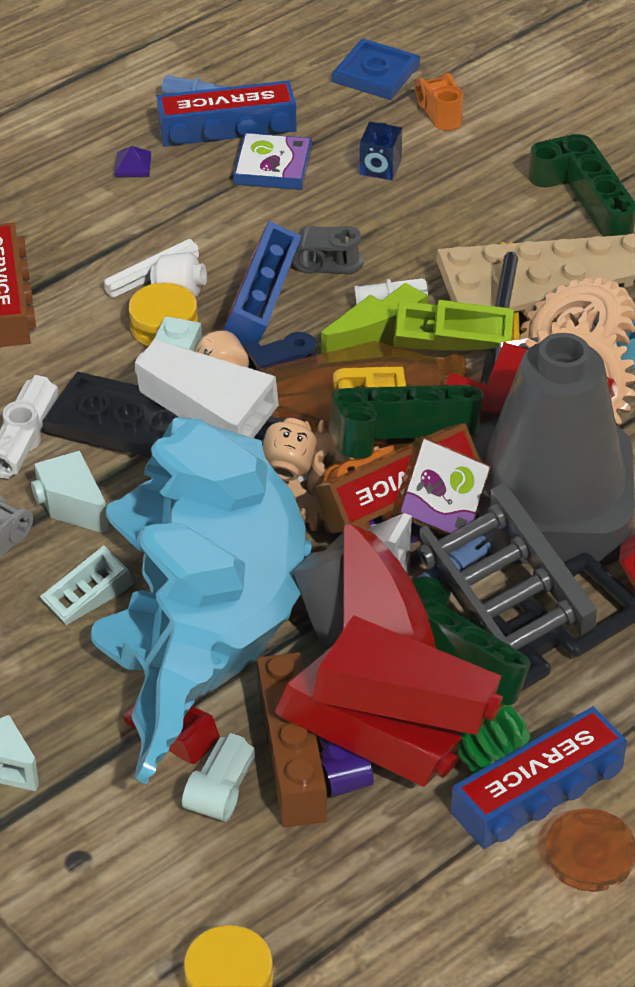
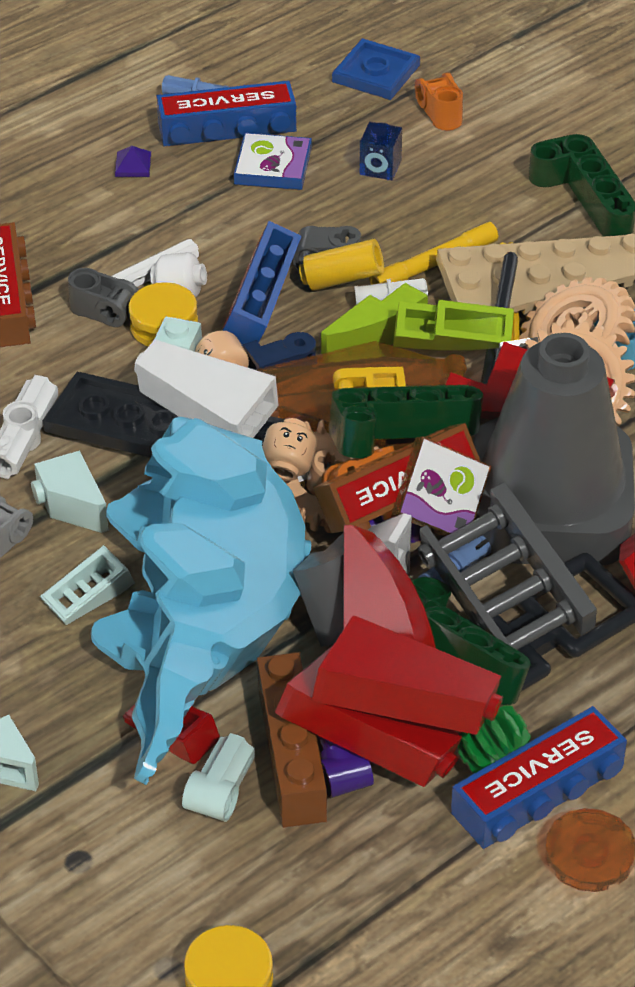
none -> dark grey piece [68,268,138,327]
none -> yellow brick [299,239,384,291]
none -> yellow piece [369,222,499,285]

